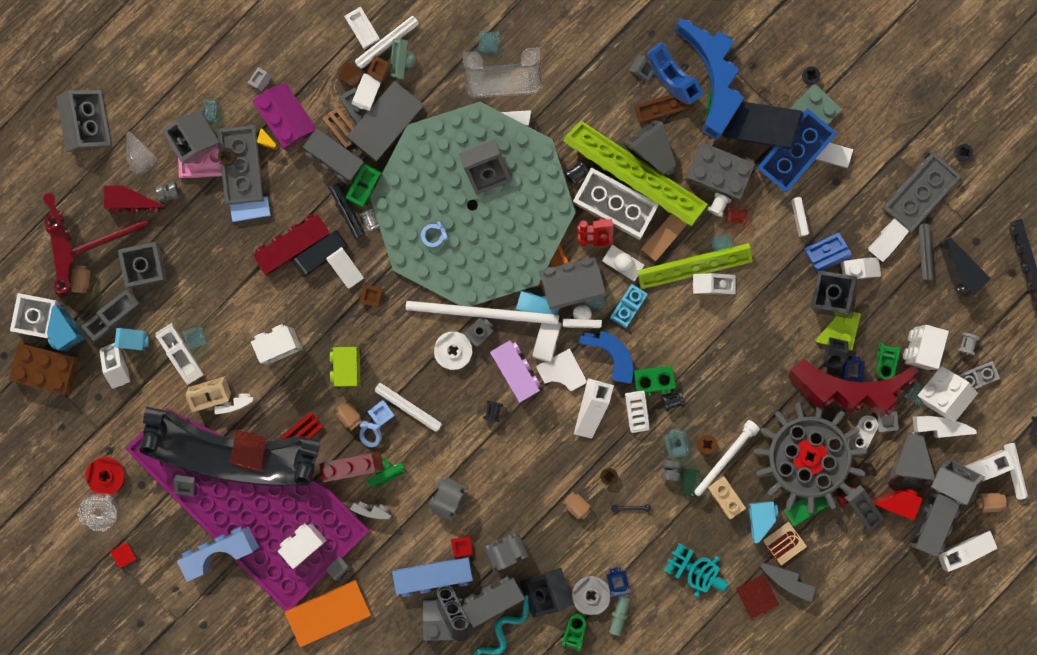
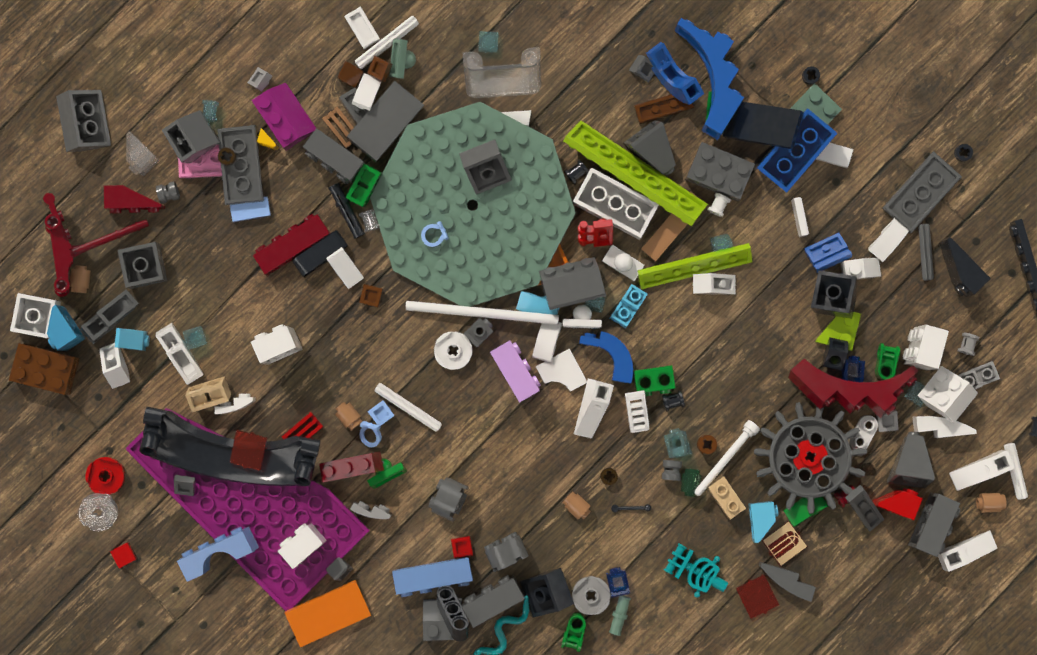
lime brick [330,347,360,387] -> none
black bush [483,400,503,423] -> none
clear red bush [726,207,747,226] -> none
brick [931,459,985,505] -> none

